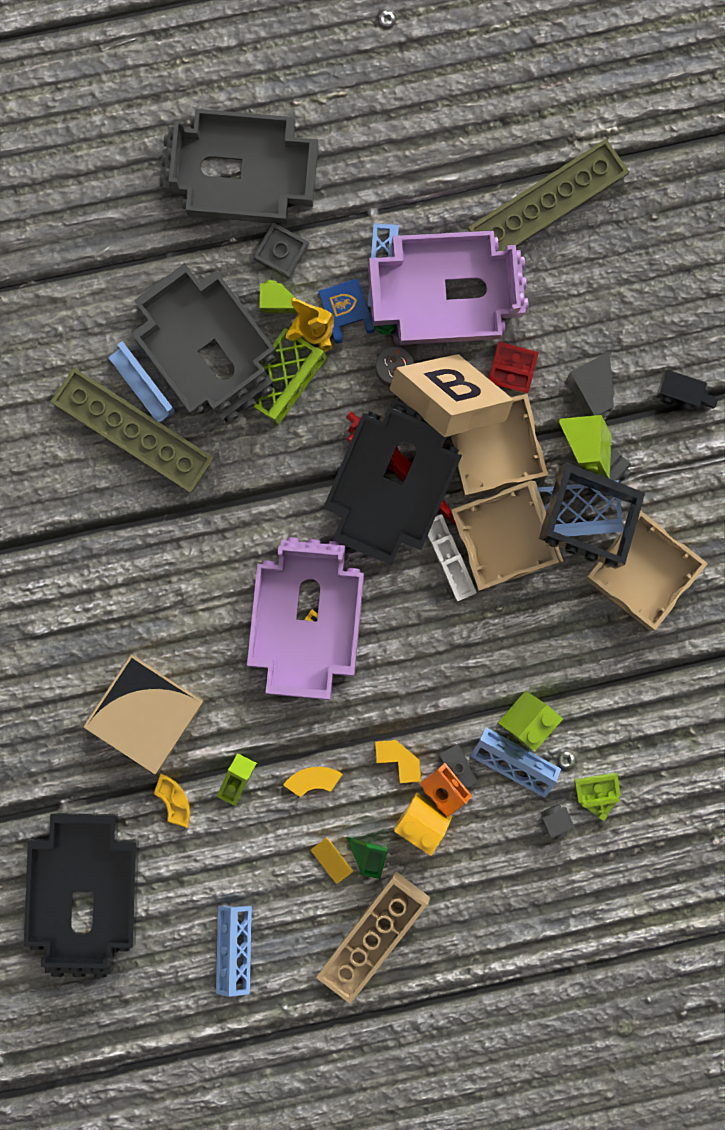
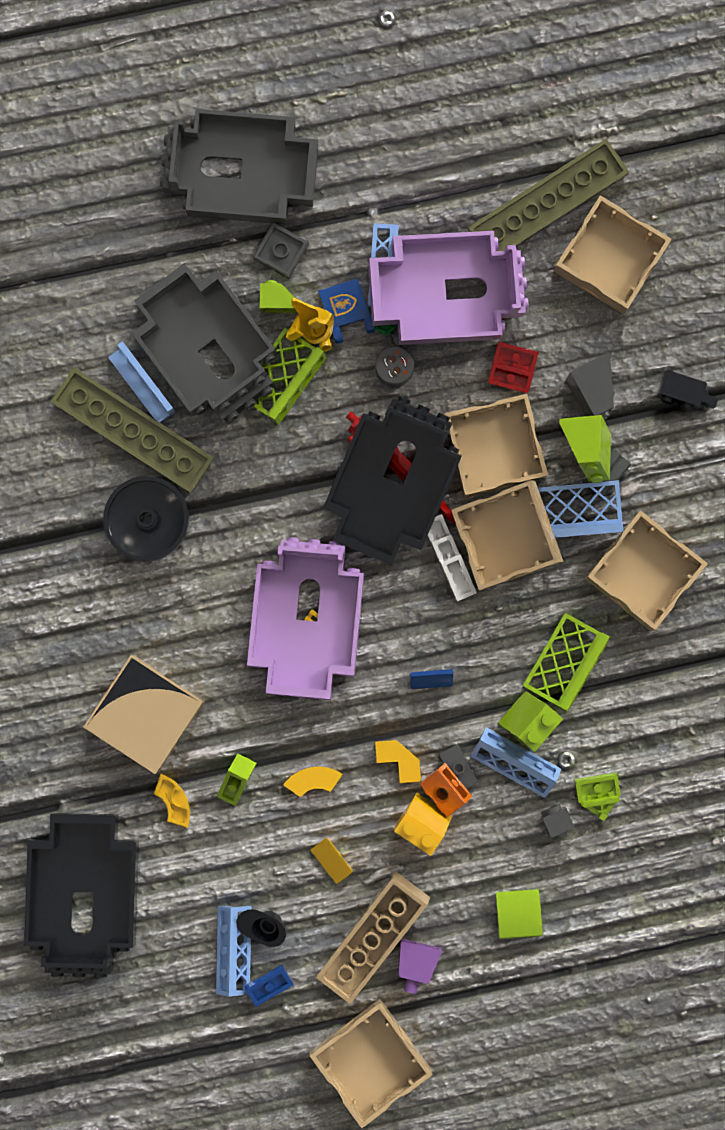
green slope [346,837,388,879] -> none
tan tile [390,354,514,437] -> none
black window [539,463,645,569] -> none
none -> black dish [103,476,189,562]
none -> black piece [236,909,286,947]
none -> blue plate [245,965,294,1007]
none -> tan tile [310,999,432,1128]
none -> medium lavender torso [398,939,442,994]
none -> blue slope [410,669,453,689]
none -> lime slope [495,889,543,939]
none -> lime fence [523,613,610,713]
none -> tan tile [553,195,672,315]

